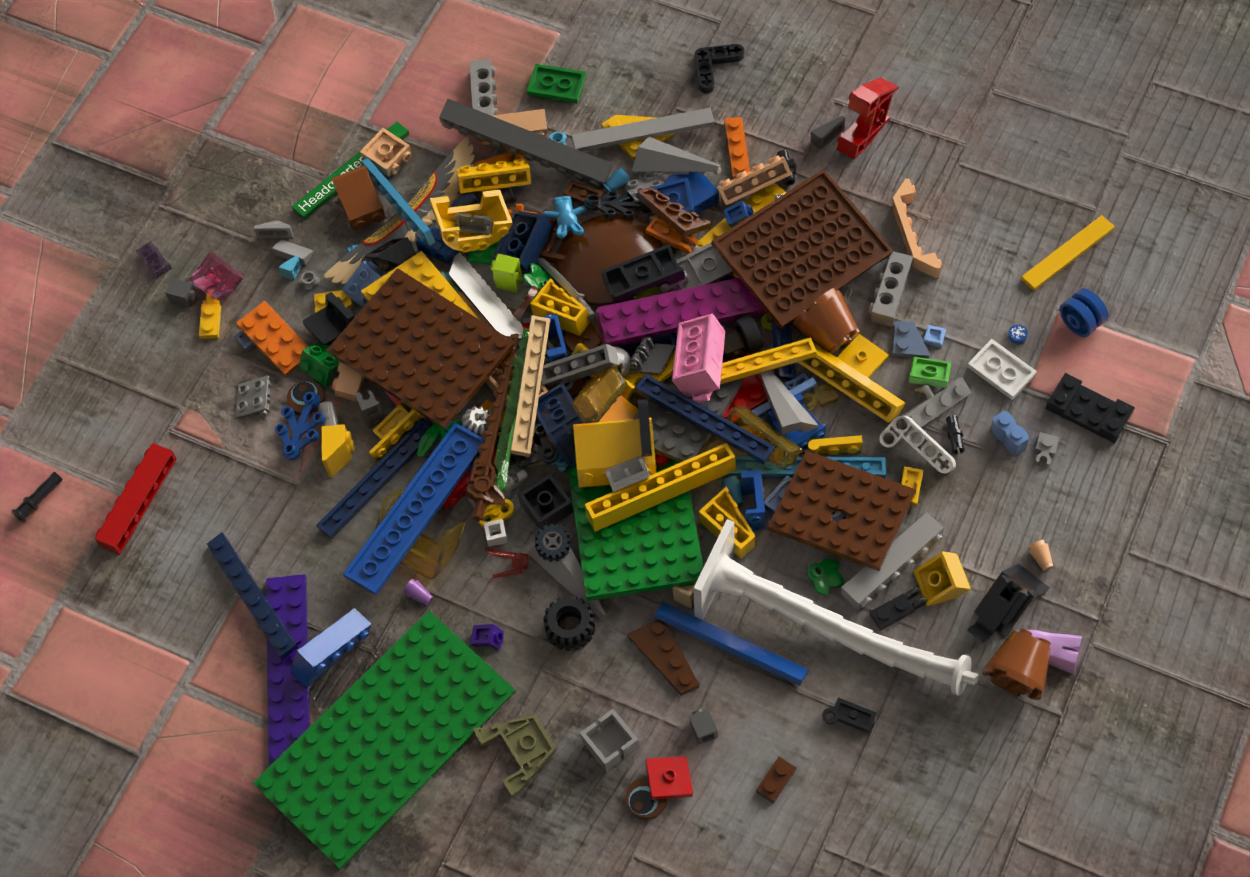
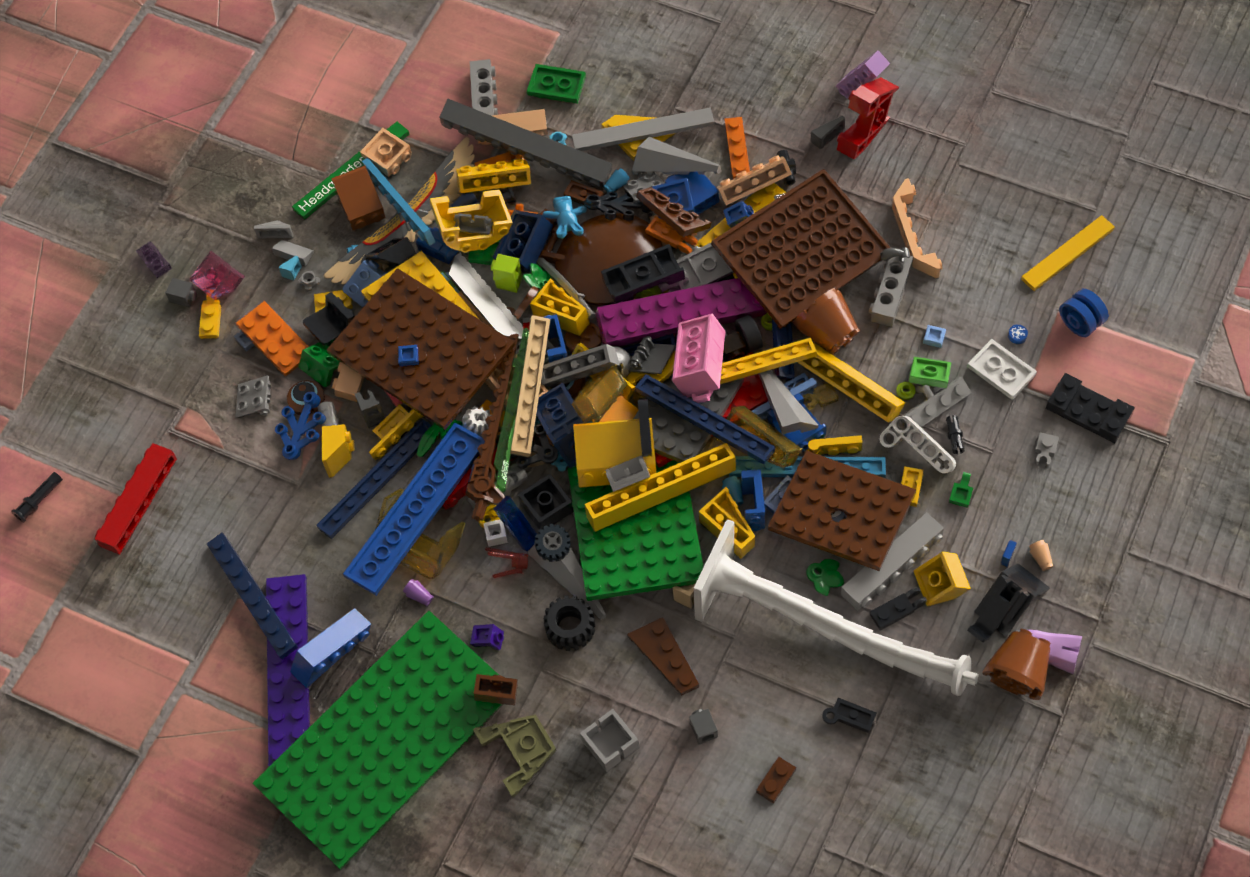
tile [626,777,667,820] -> none
red plate [645,756,693,800] -> none
blue tile [654,602,809,686] -> none
black beam [695,44,744,93] -> none
yellow plate [837,334,889,378] -> none
sand blue wing [893,321,930,359] -> none
medium blue brick [991,411,1029,456] -> none
none -> blue tile [398,345,418,366]
none -> reddish brown brick [474,674,518,706]
none -> clear blue plate [493,496,537,552]
none -> lavender brick [836,50,890,99]
none -> dark grey arm [880,248,910,262]
none -> lime plate [896,382,916,400]
none -> green plate [949,472,973,508]
none -> blue tile [1001,540,1017,567]

